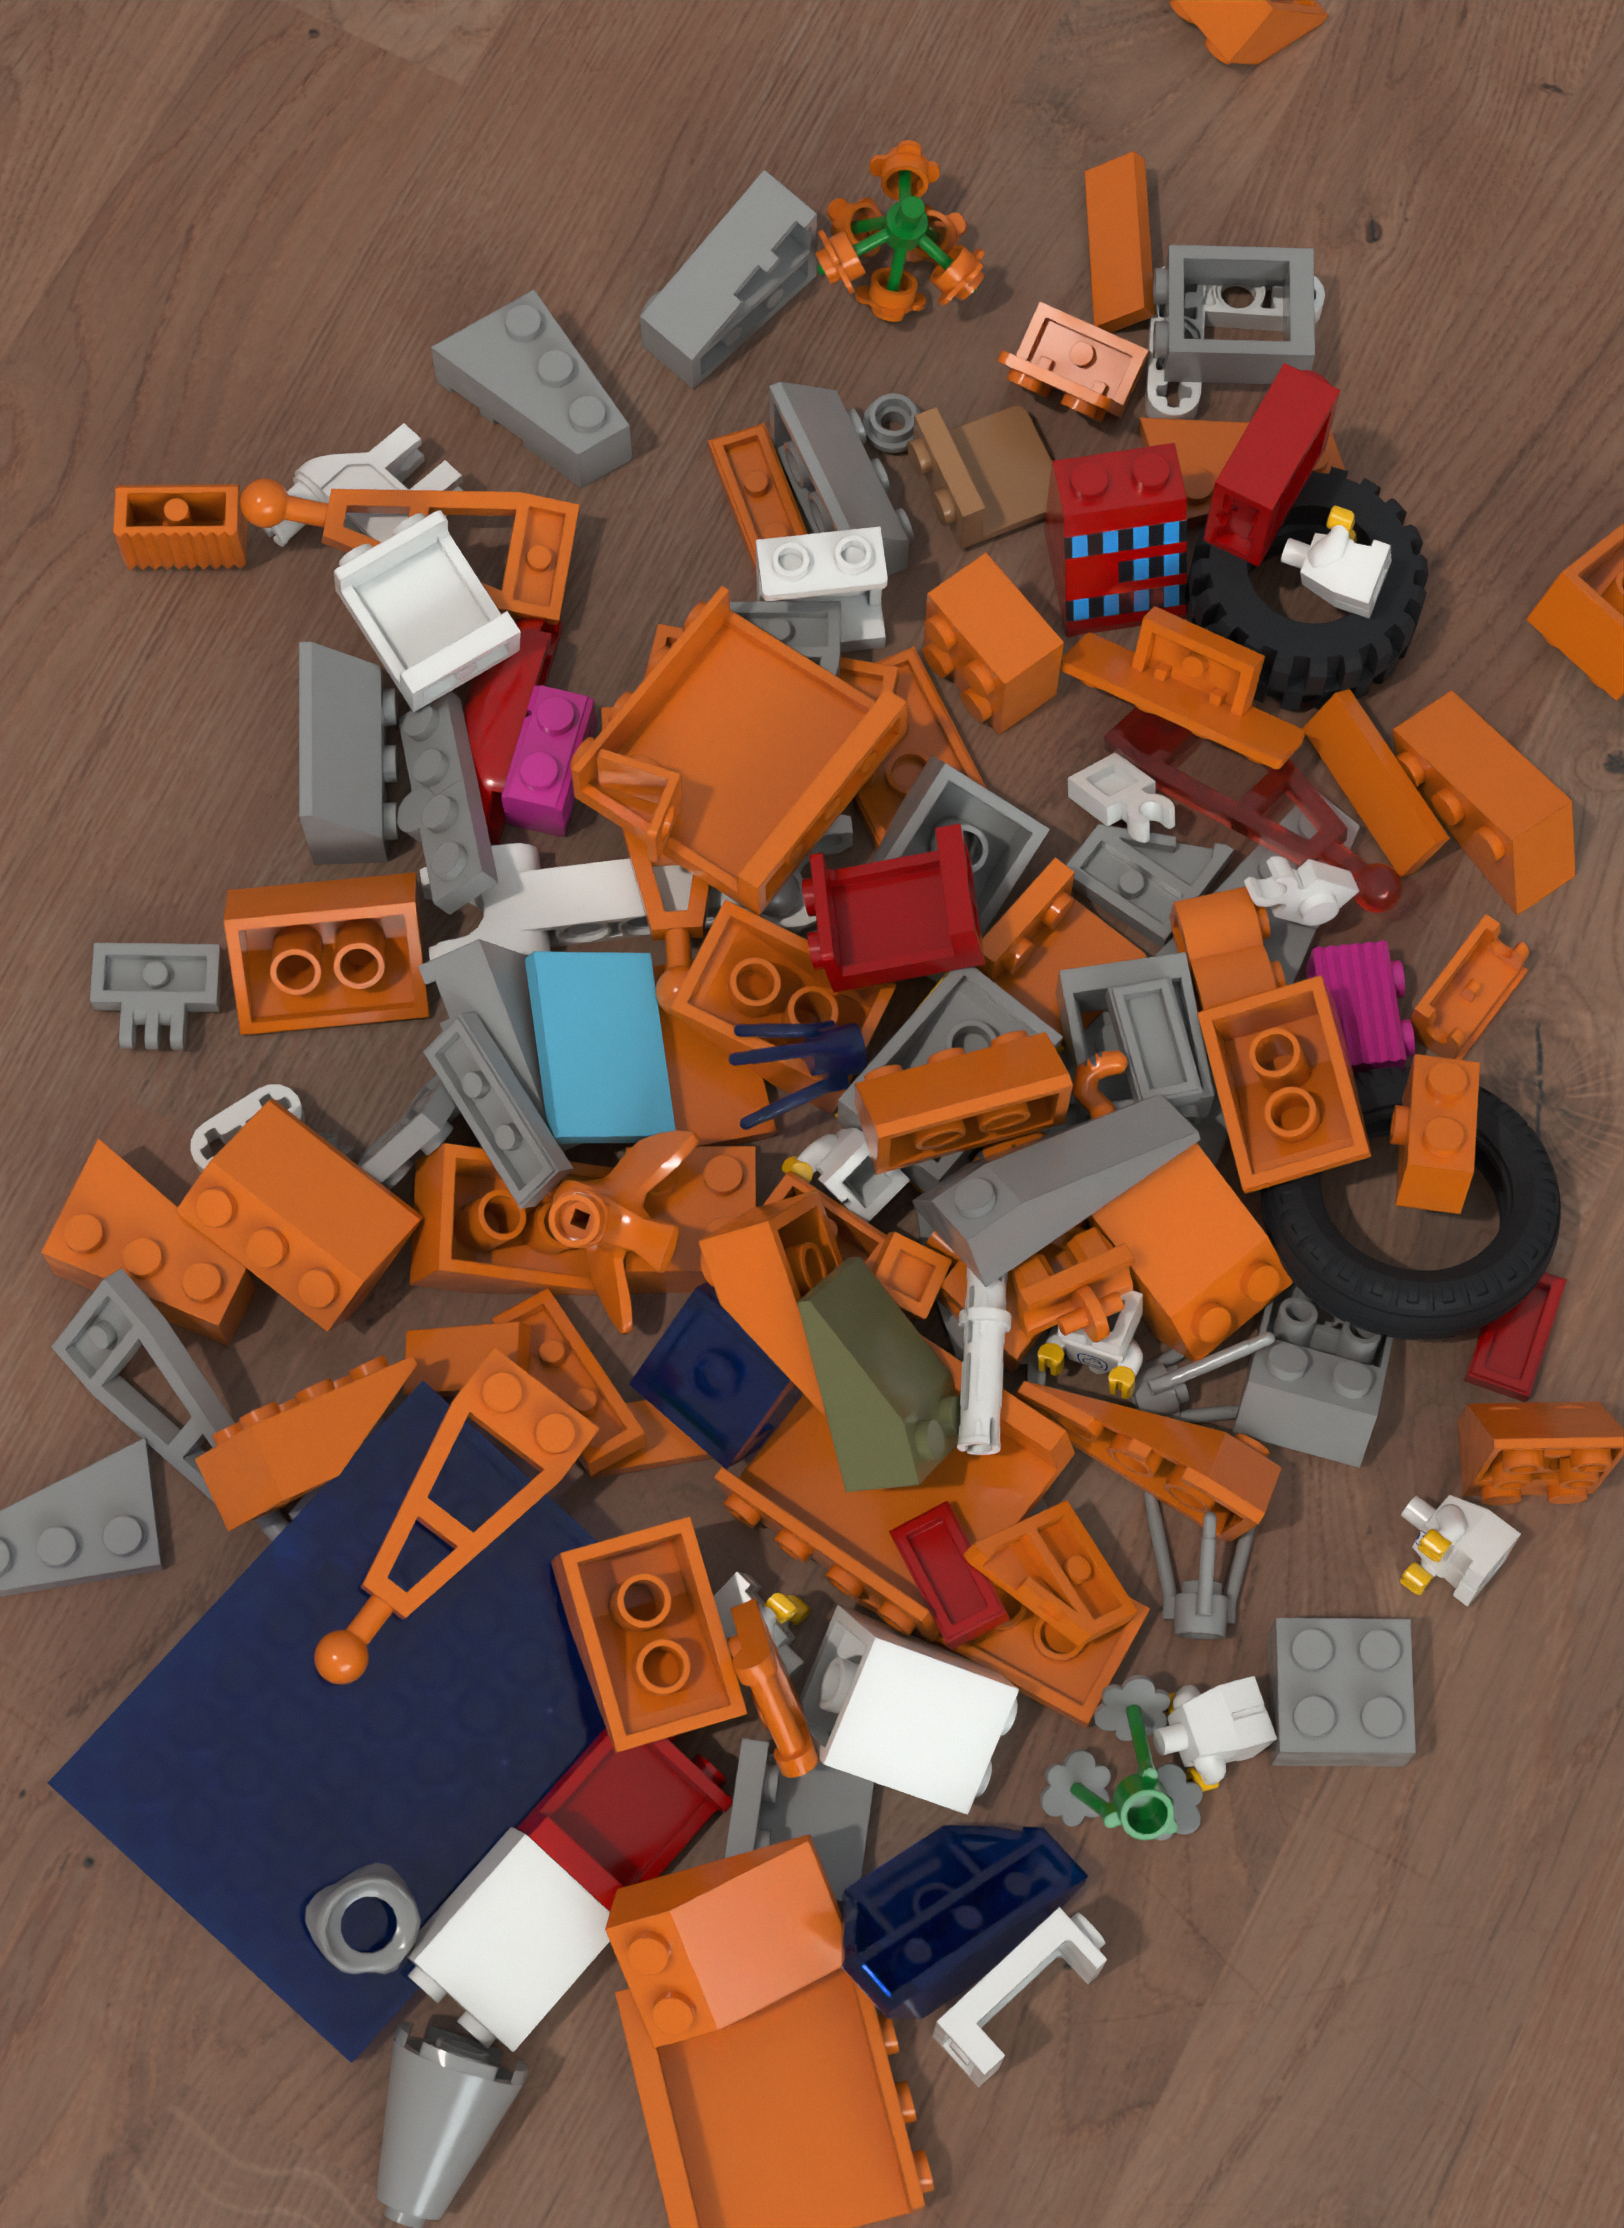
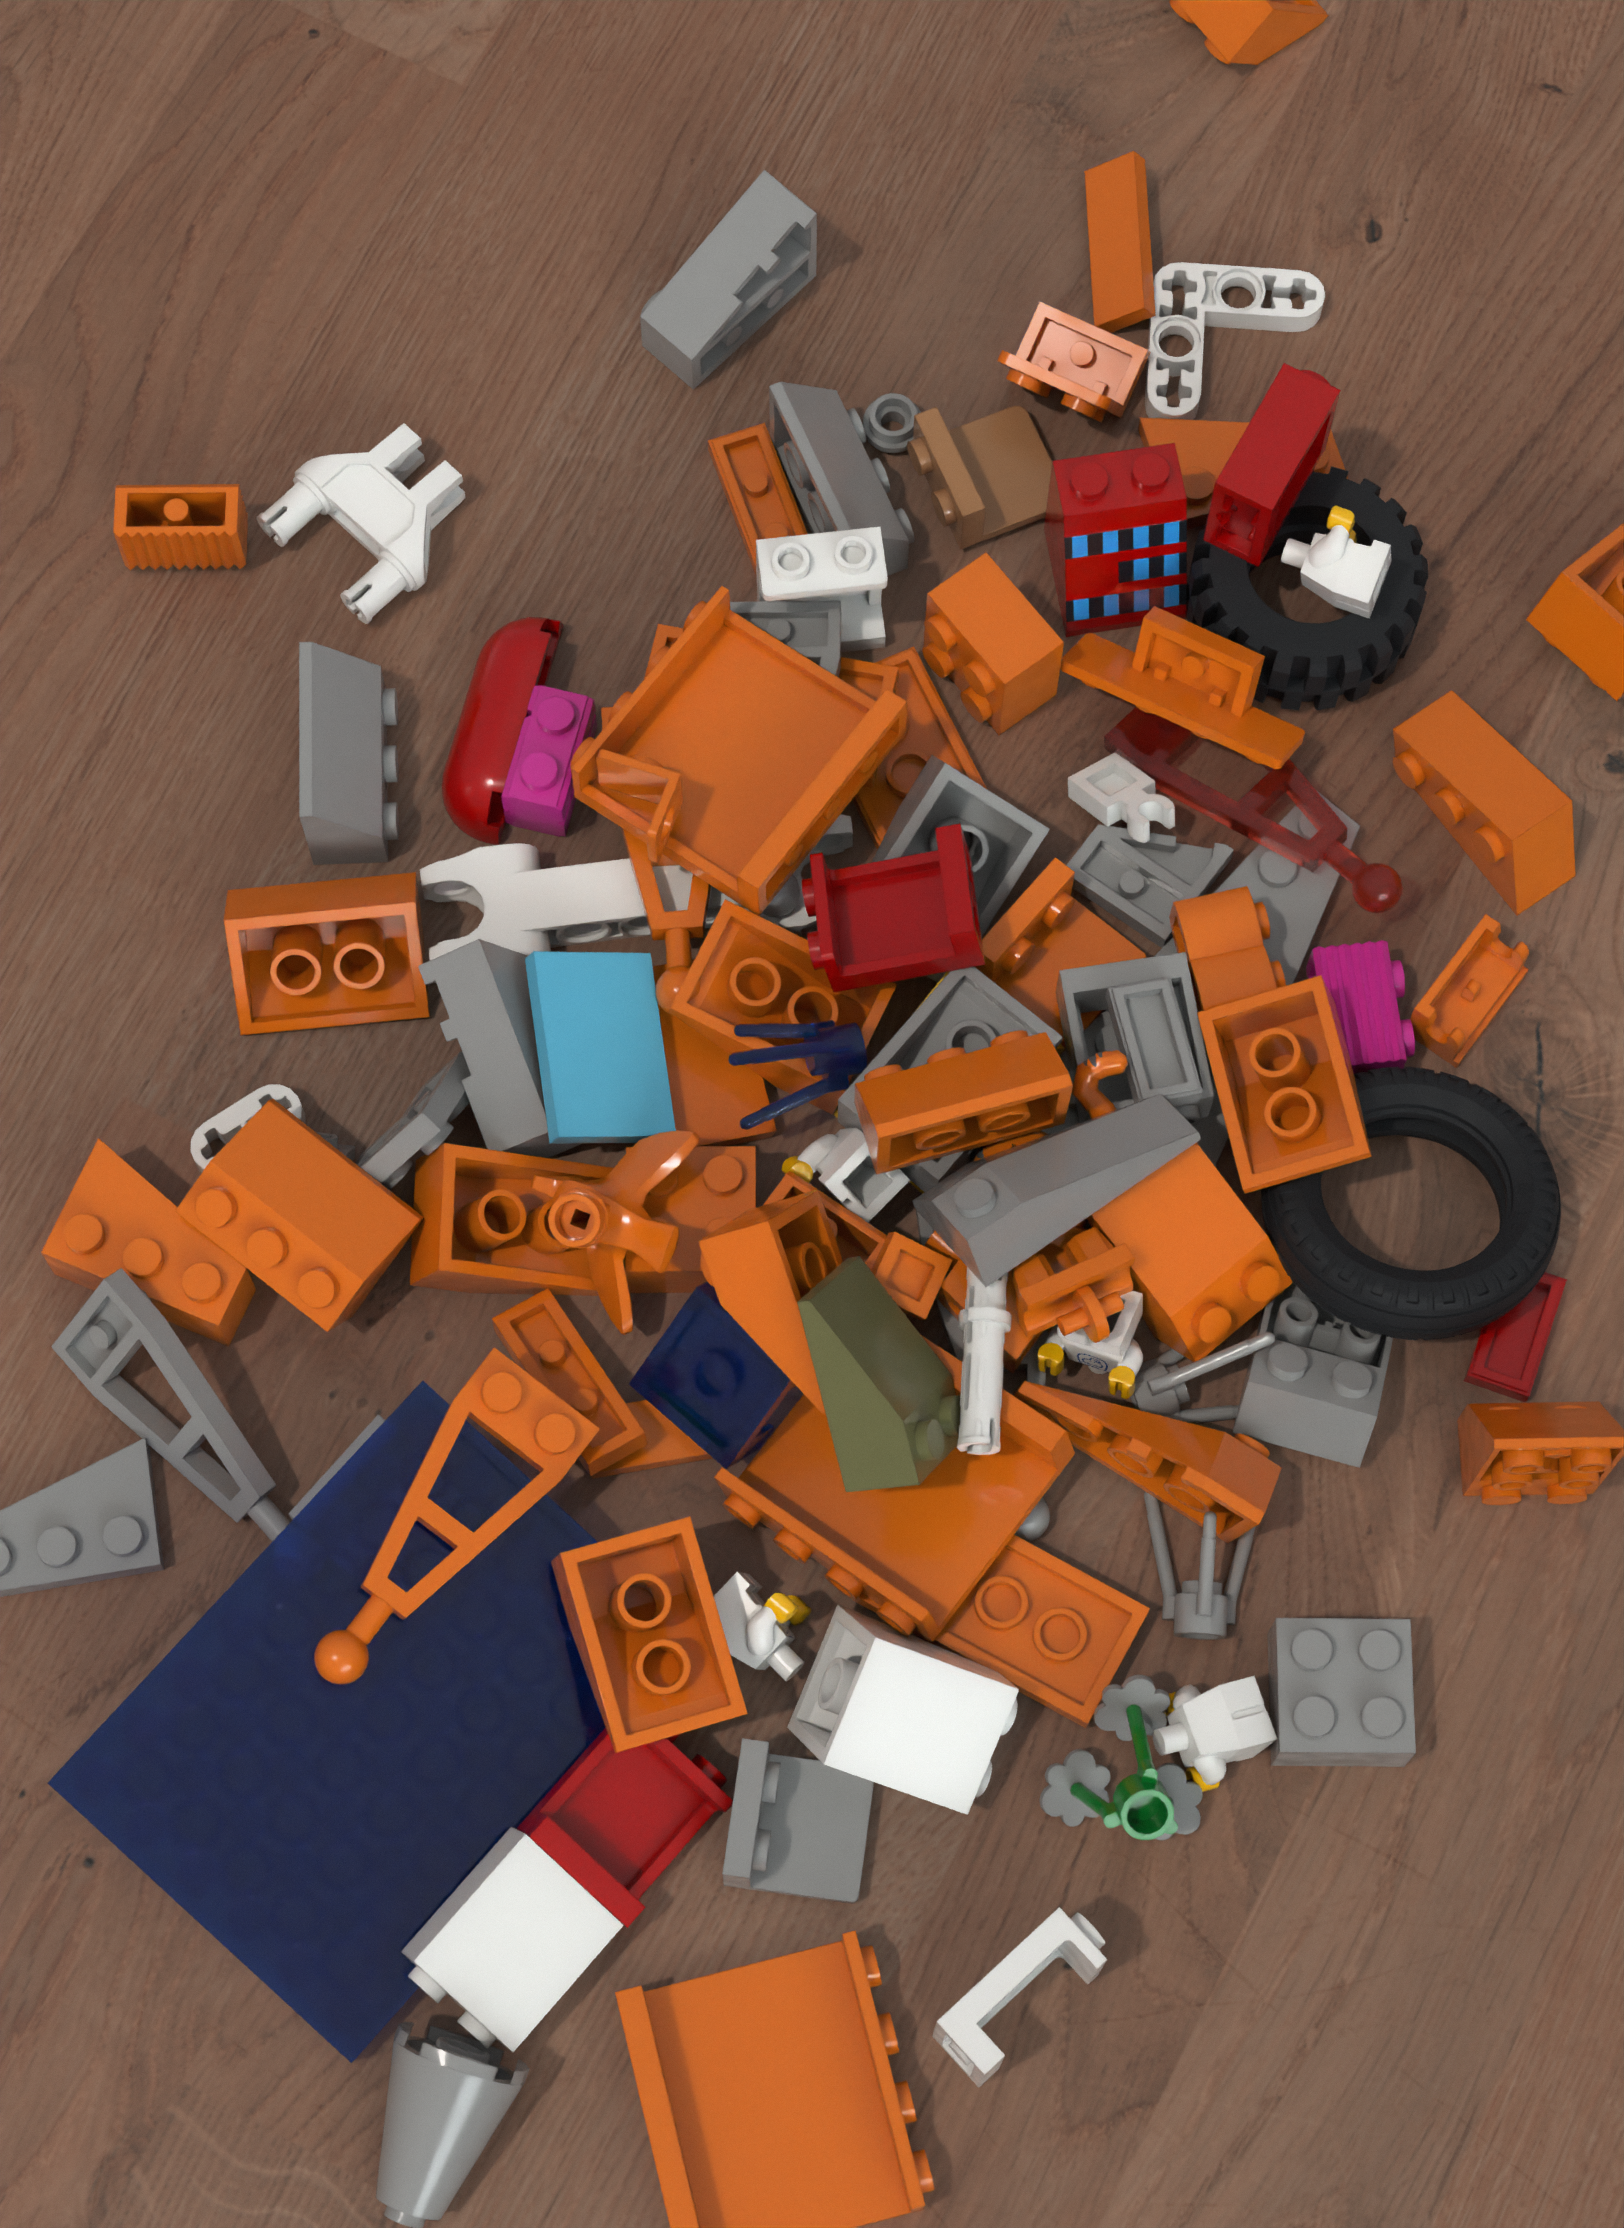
light grey hinge [90,943,223,1050] -> none
orange slope [195,1355,417,1532] -> none
orange plate [240,478,580,625] -> none
light grey piece [305,1863,421,1975] -> none
white panel [334,510,521,712] -> none
light grey hinge [396,691,498,914] -> none
orange tile [403,1321,531,1399] -> none
light grey tile [423,1011,574,1209] -> none
light grey wedge [431,289,632,489] -> none
orange slope [605,1834,857,2048] -> none
orange plate [727,1598,819,1778] -> none
orange plant [815,140,985,322] -> none
clear blue wedge [841,1825,1088,2019] -> none
red tile [889,1500,1010,1651] -> none
orange wing [963,1500,1139,1646] -> none
light grey window [1153,245,1315,384] -> none
white plate [1244,856,1359,928] -> none
orange tile [1302,689,1450,878] -> none
orange brick [1390,1054,1480,1214] -> none
white piece [1400,1495,1521,1607] -> none

